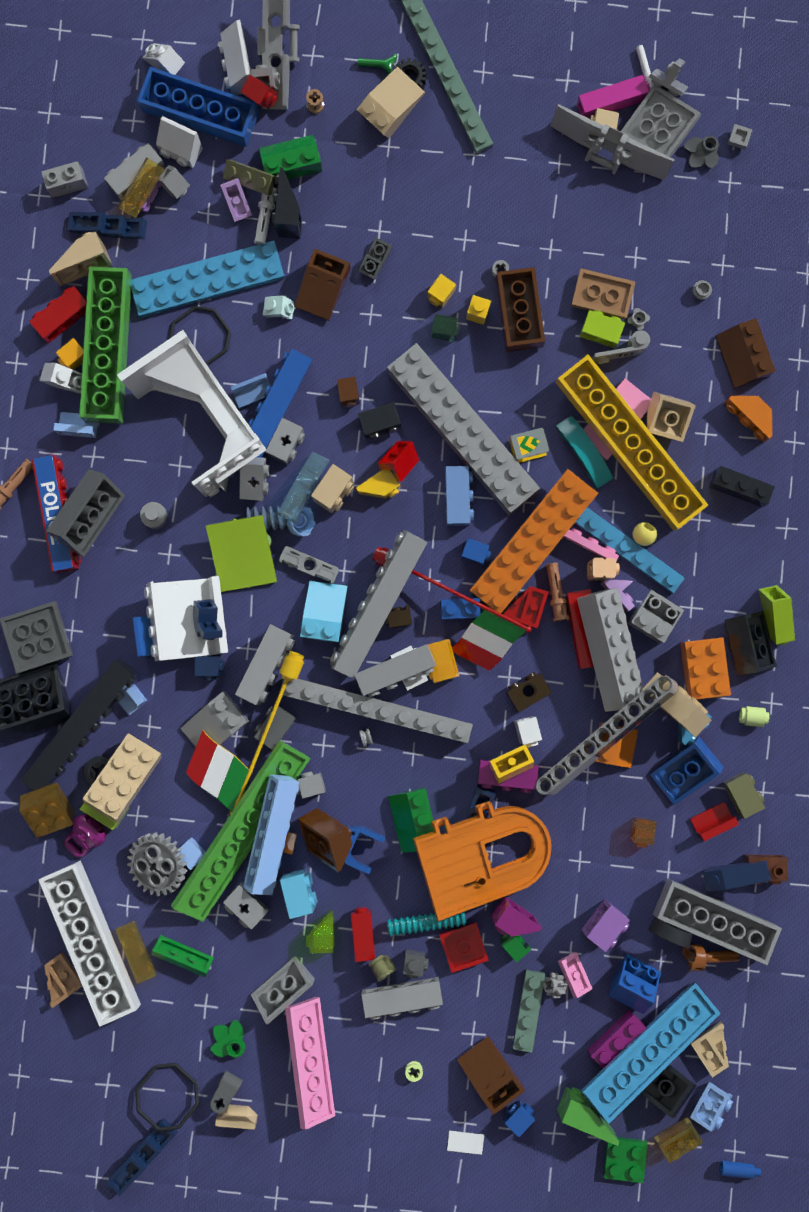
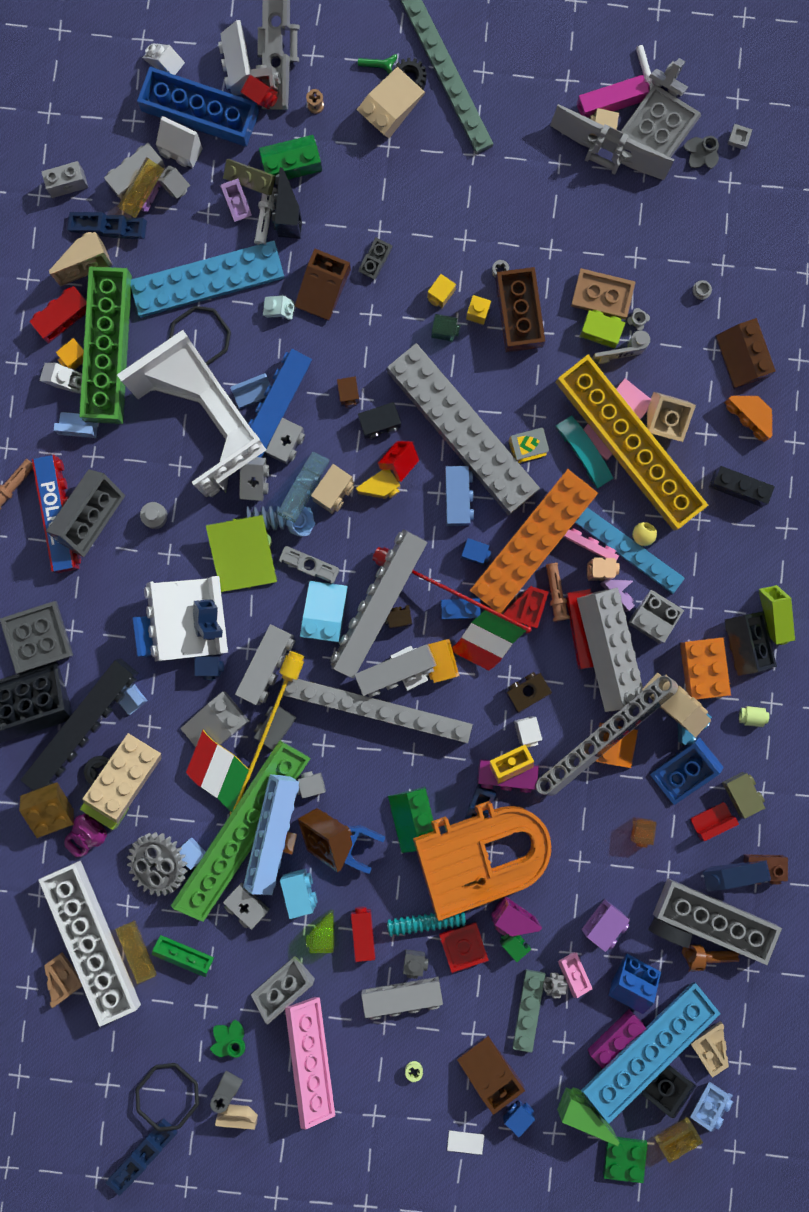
light grey bush [359,728,373,747] -> none
olive piece [368,955,397,982] -> none
blue cylinder [720,1160,761,1179] -> none

